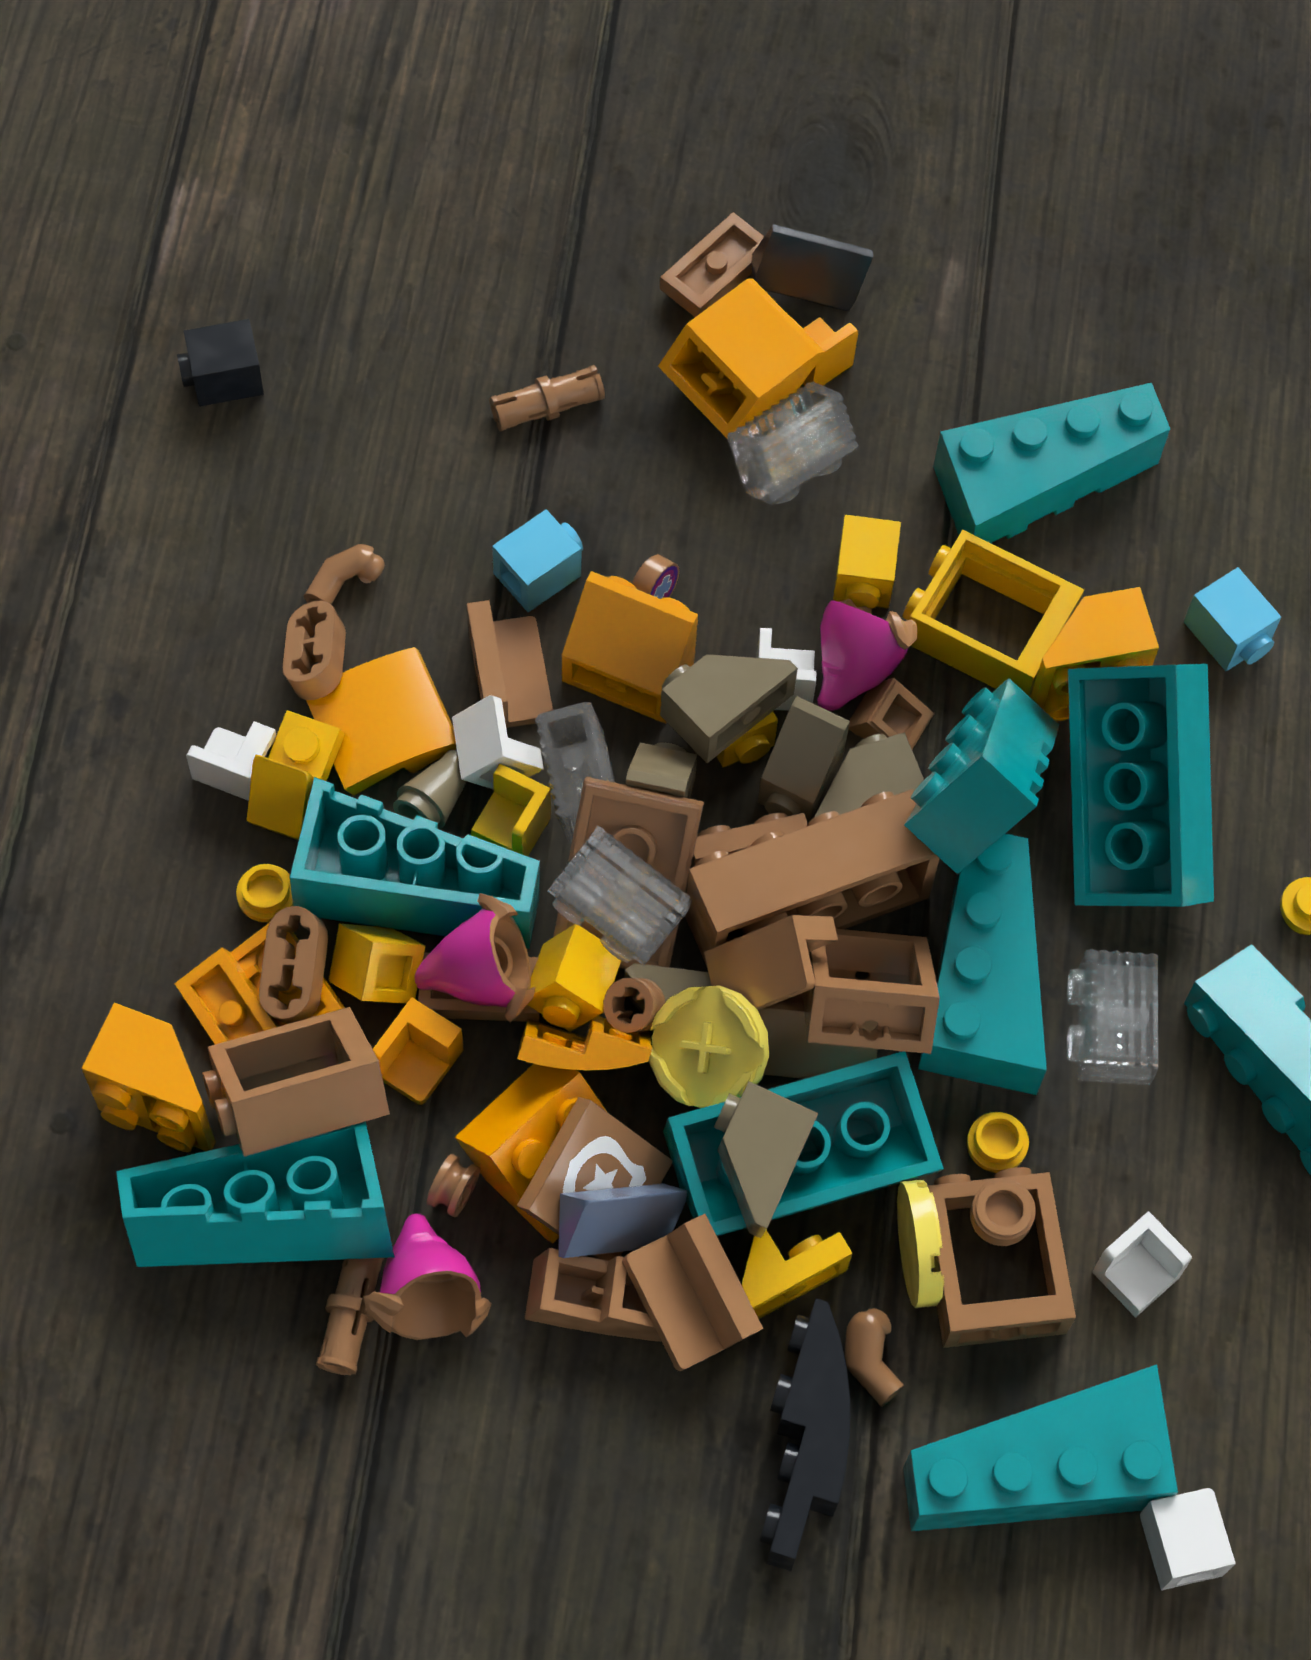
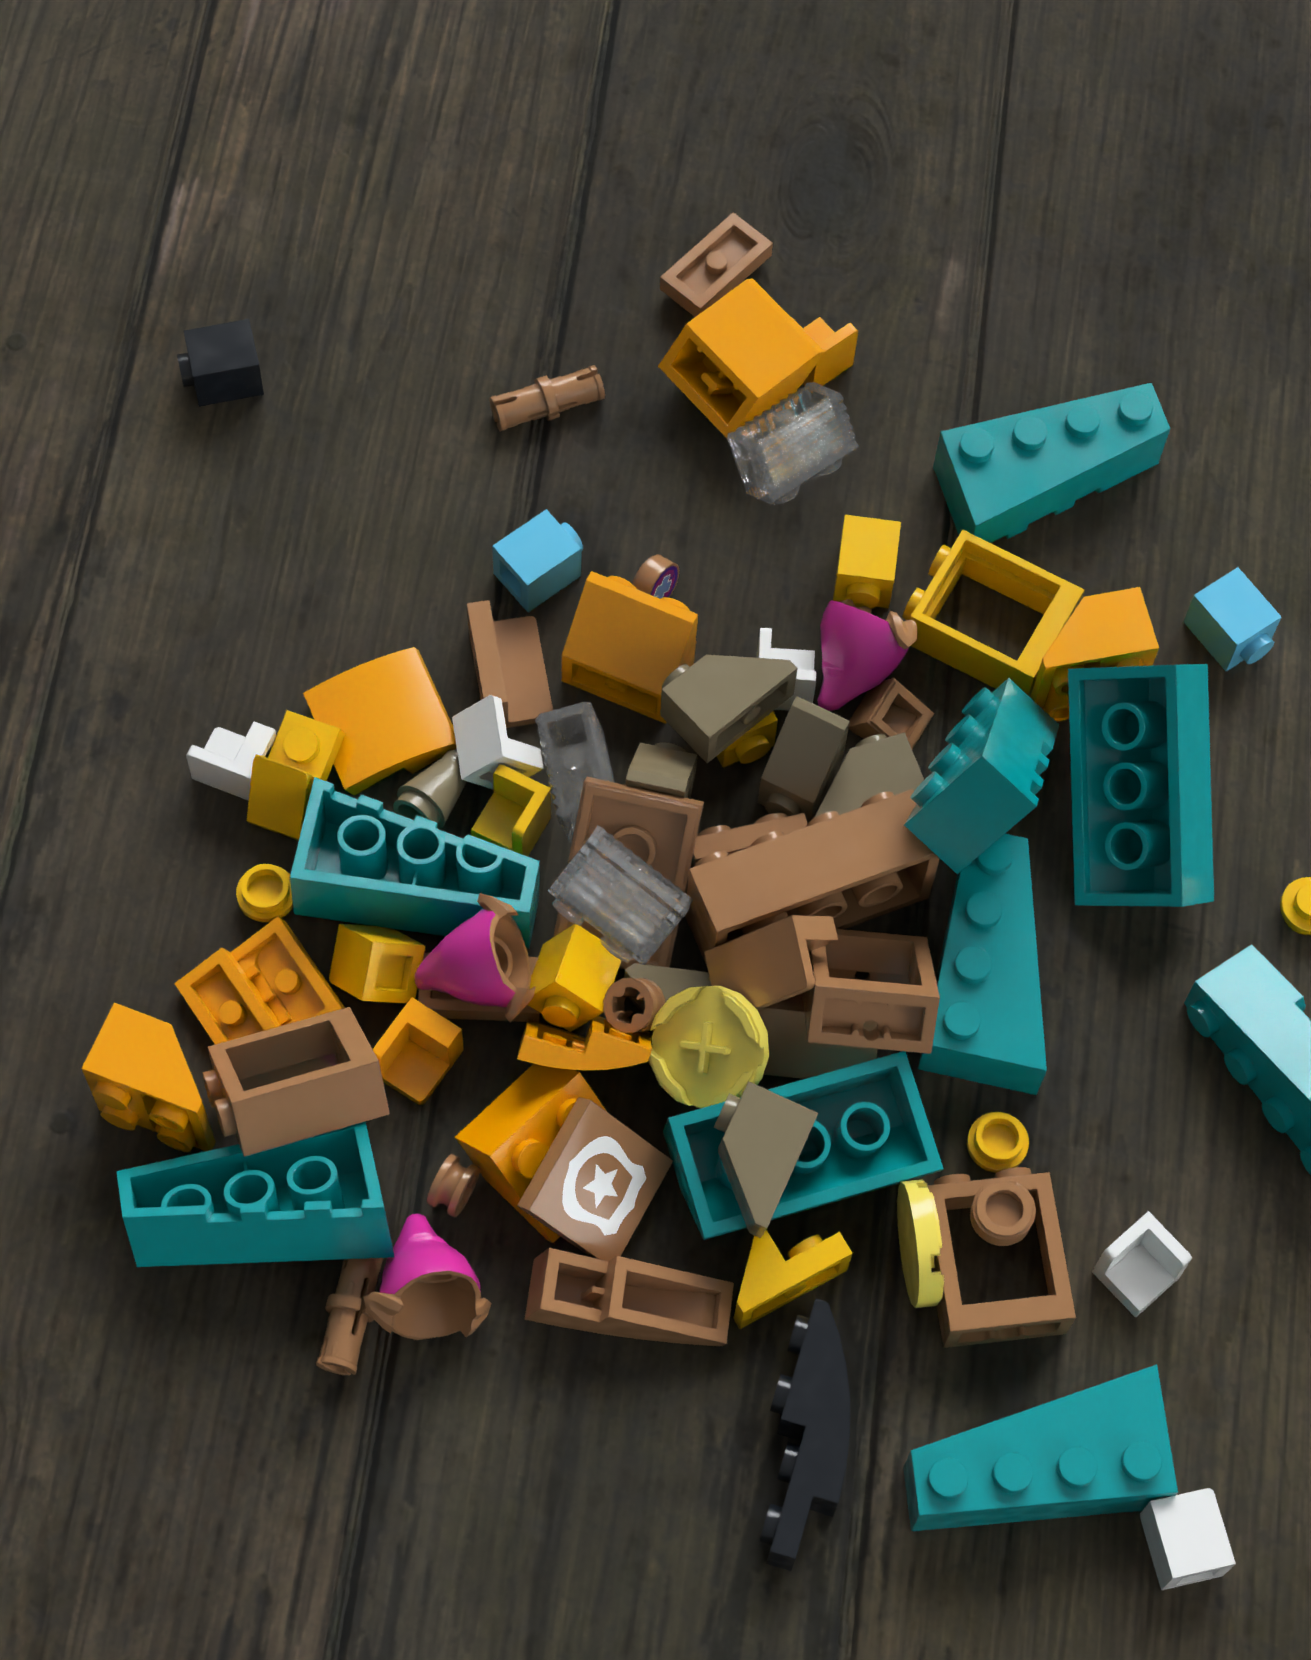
medium nougat beam [259,906,328,1024] -> none
medium nougat beam [283,600,346,700] -> none
medium nougat arm [304,544,385,605] -> none
sand blue slope [559,1184,687,1258] -> none
medium nougat panel [622,1214,763,1371] -> none
black slope [751,224,873,311] -> none
medium nougat arm [844,1308,905,1407] -> none
clear brick [1067,949,1158,1085] -> none

